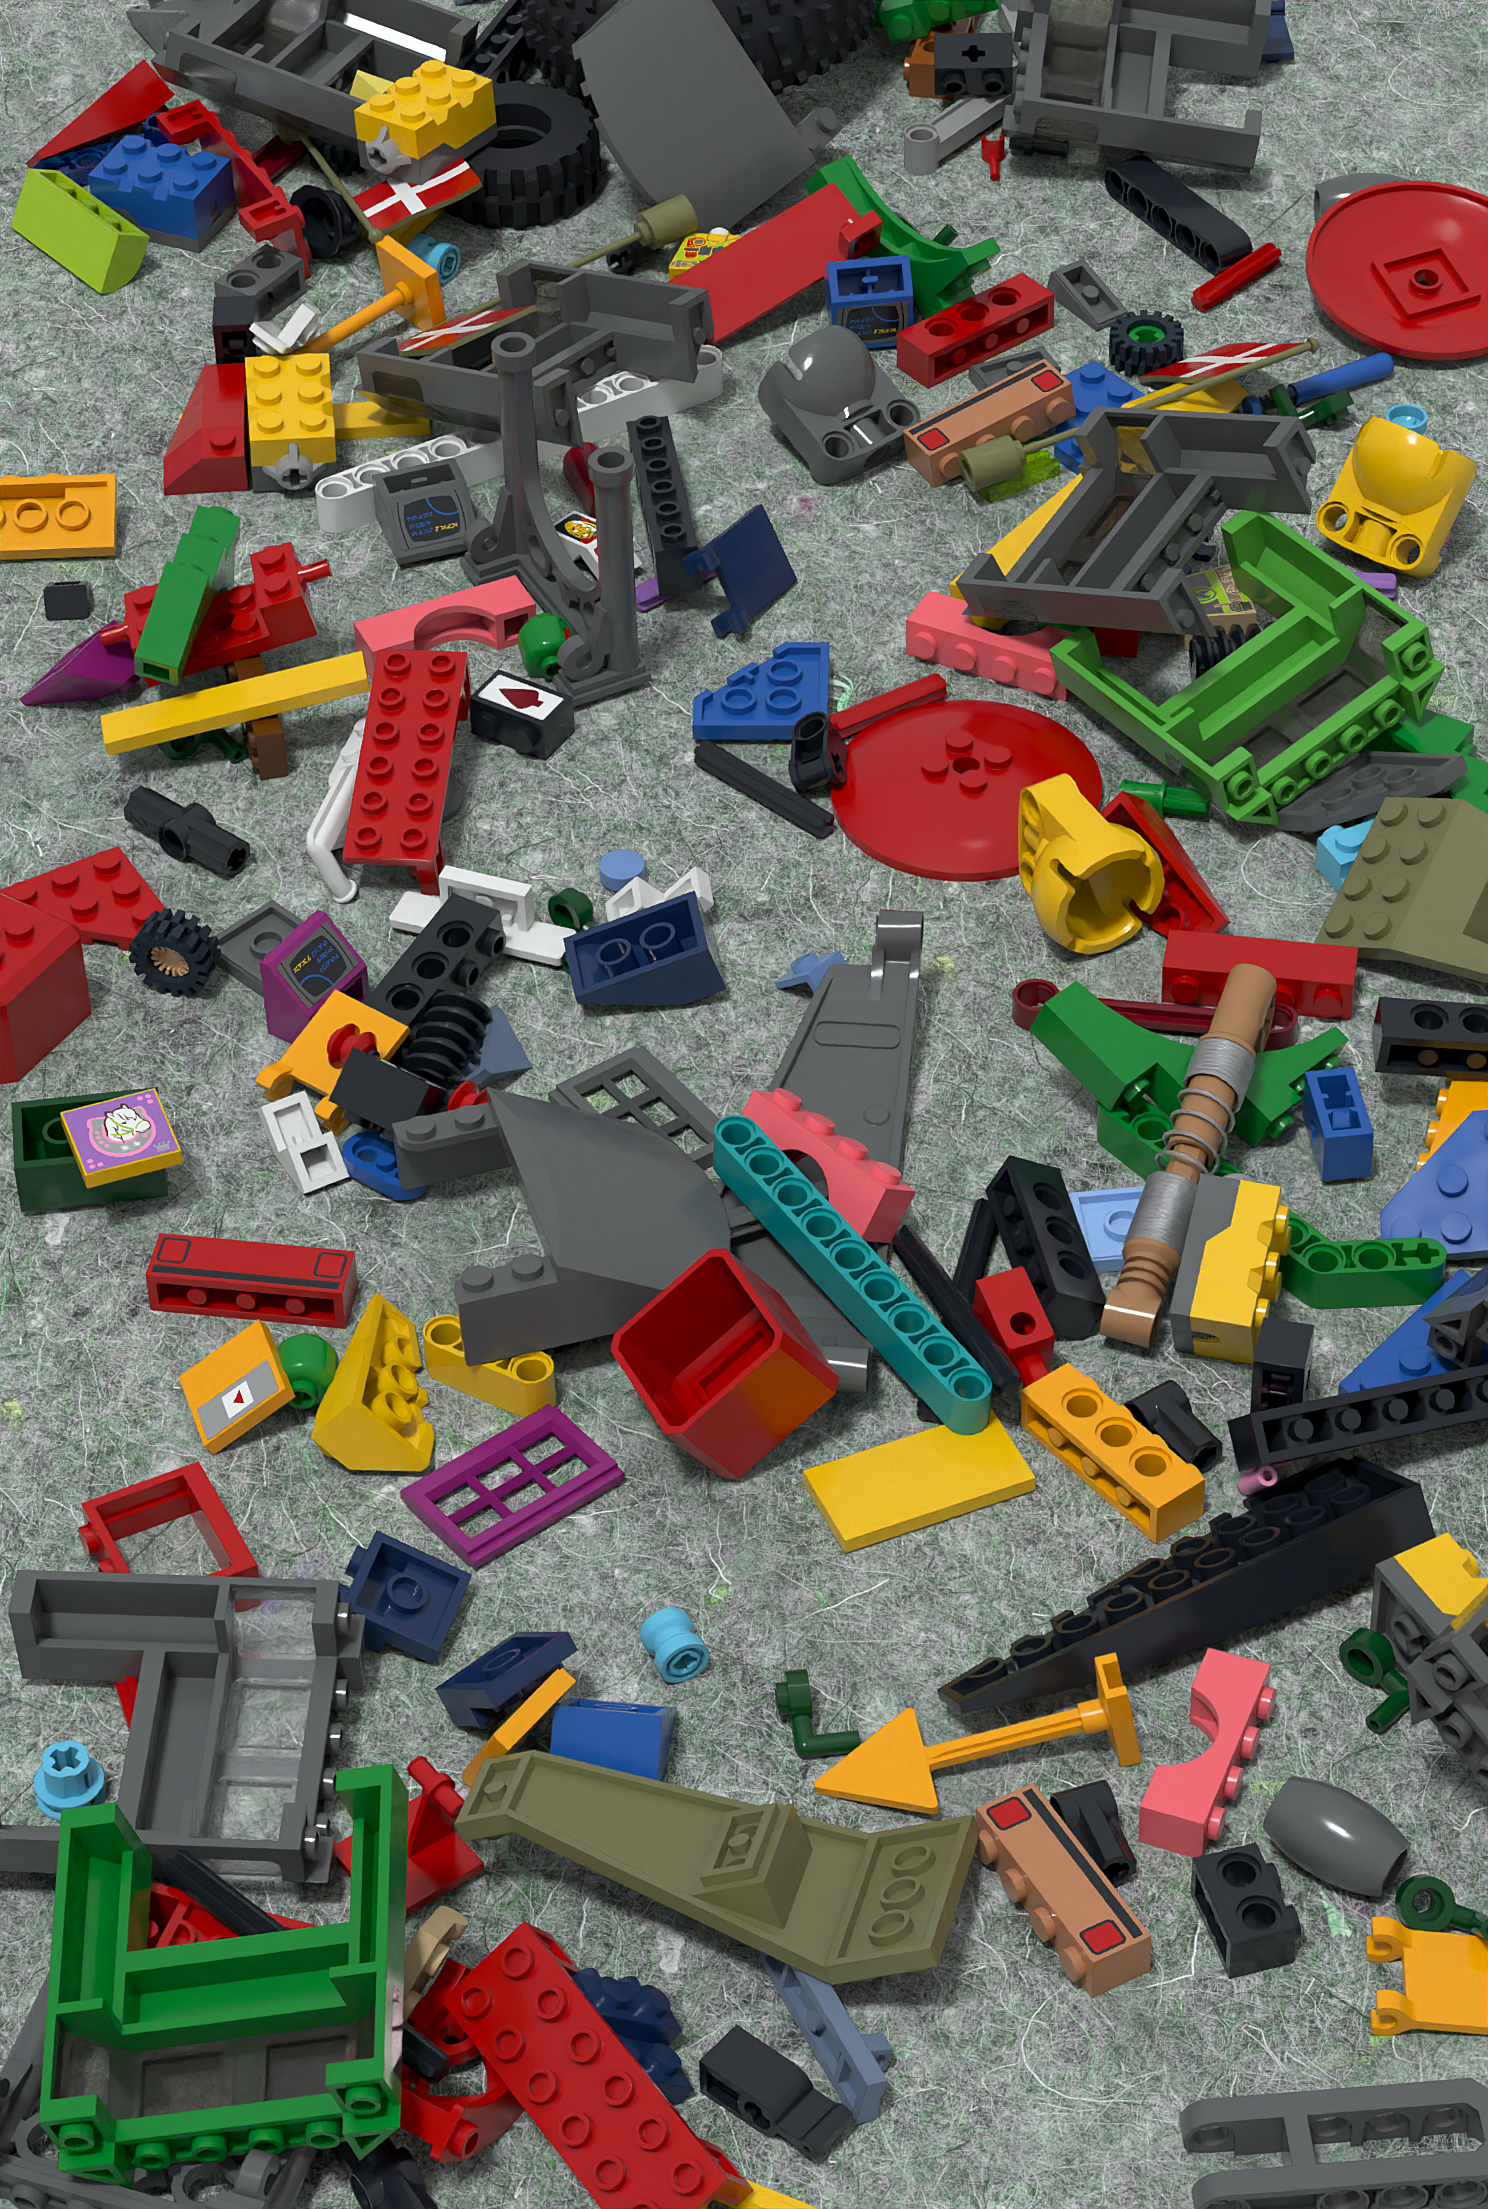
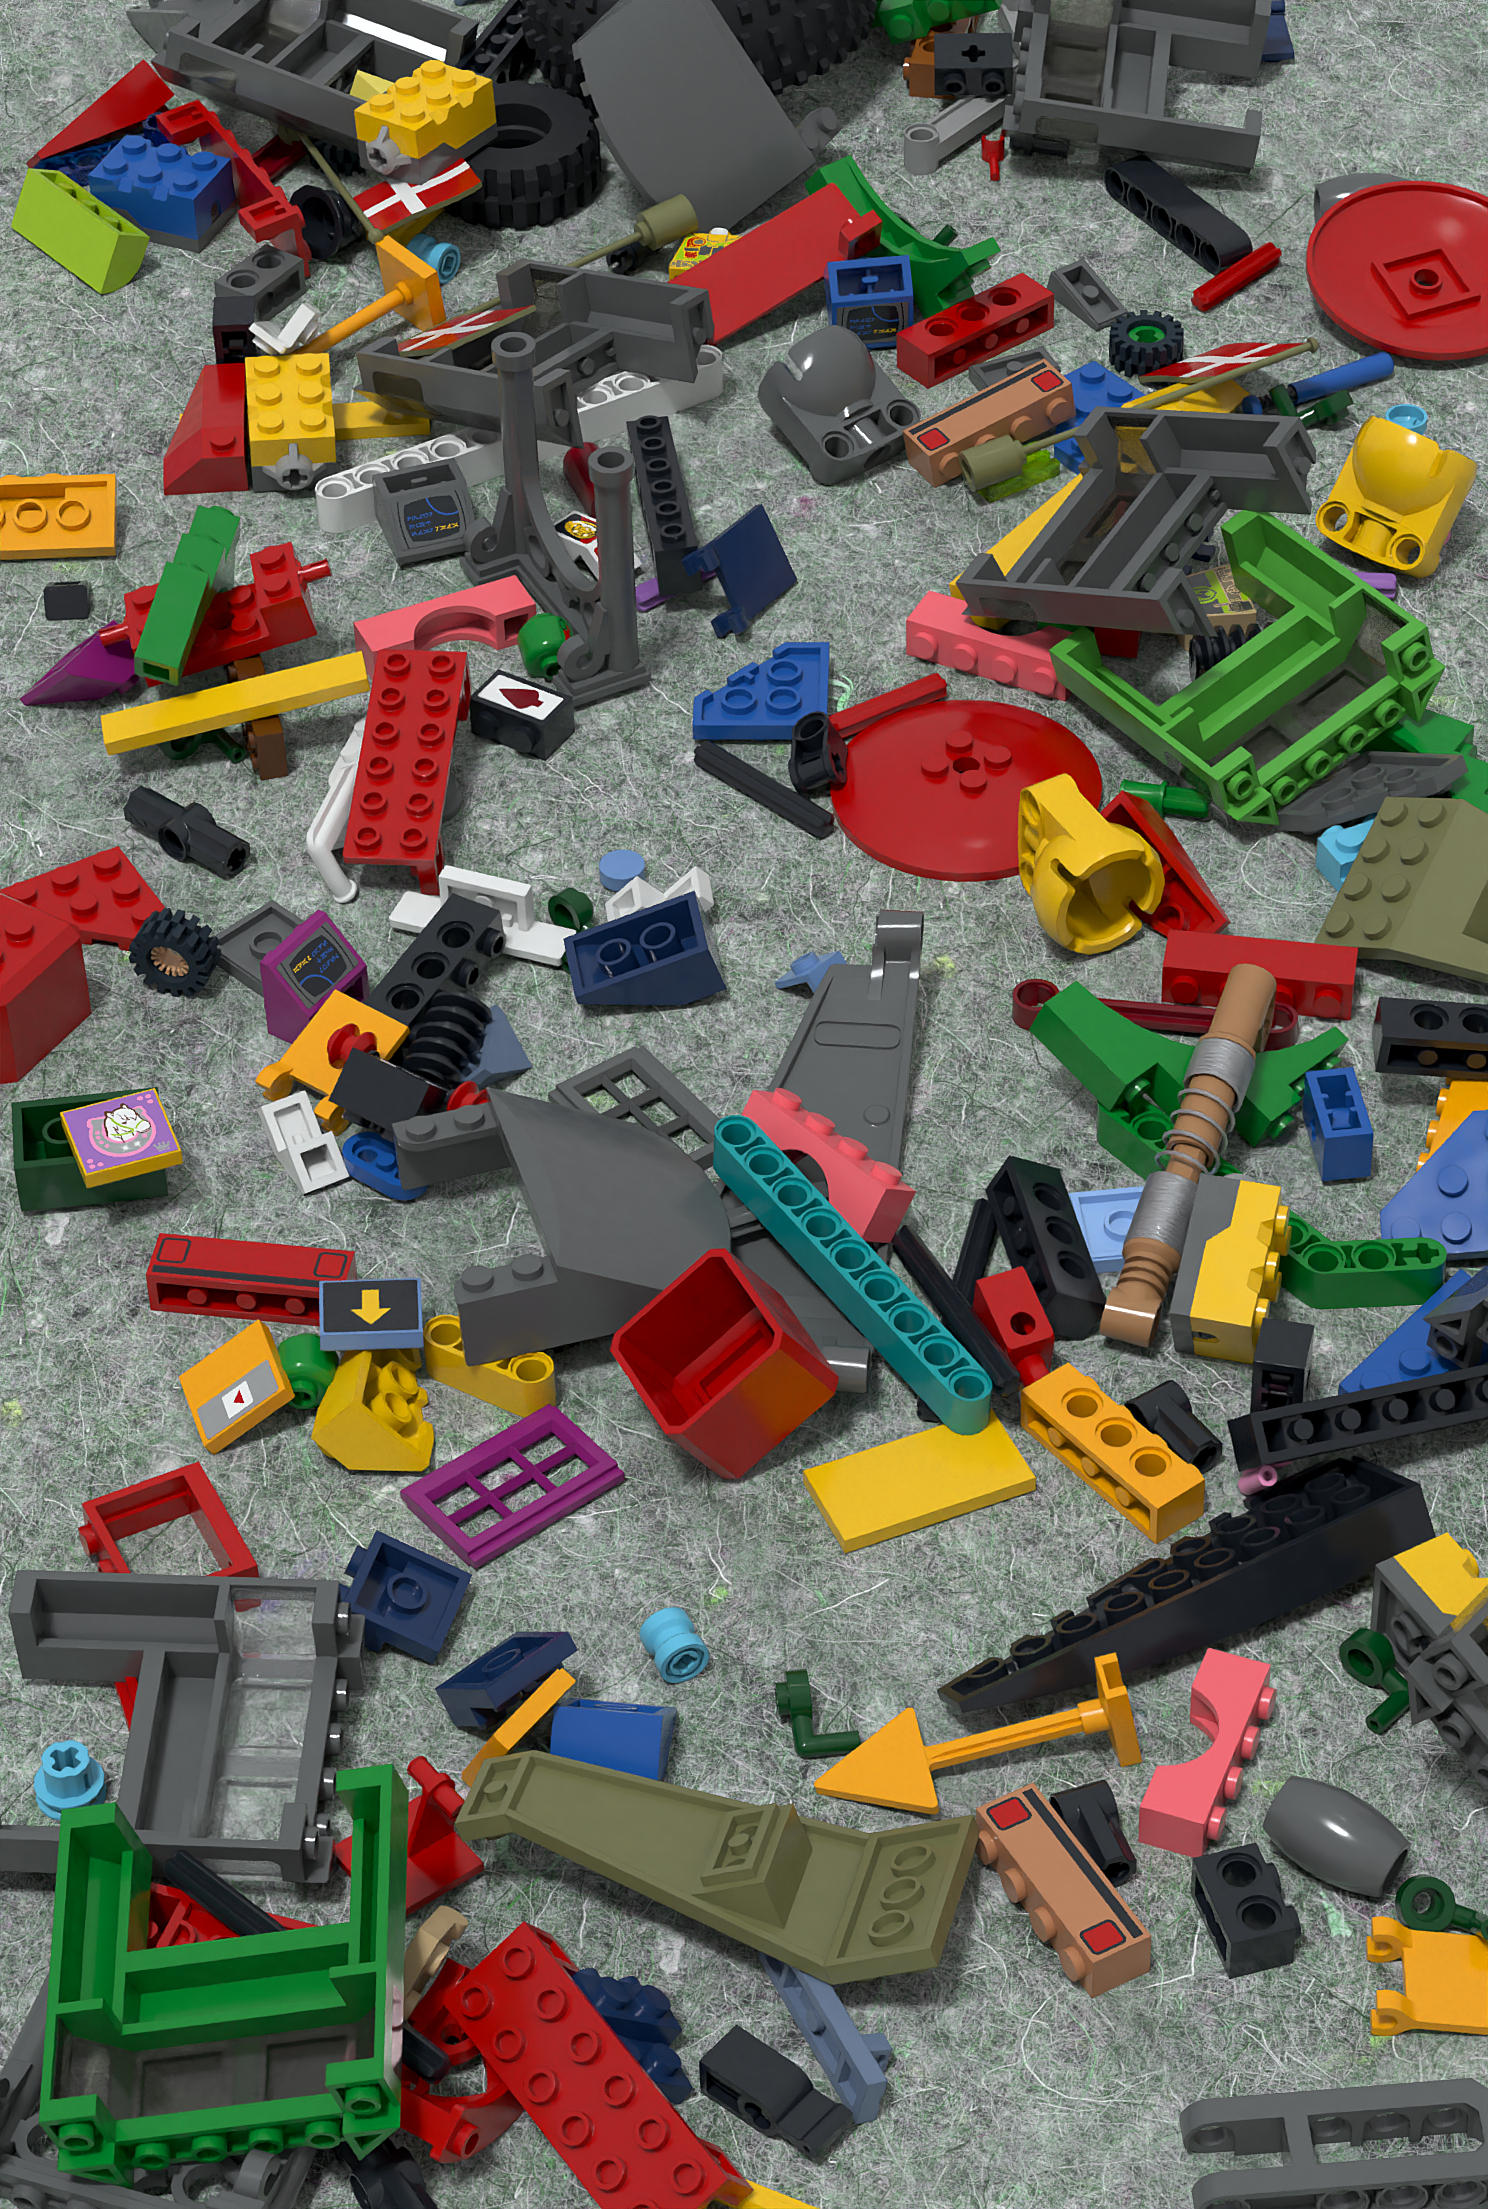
none -> tile [319,1278,423,1351]

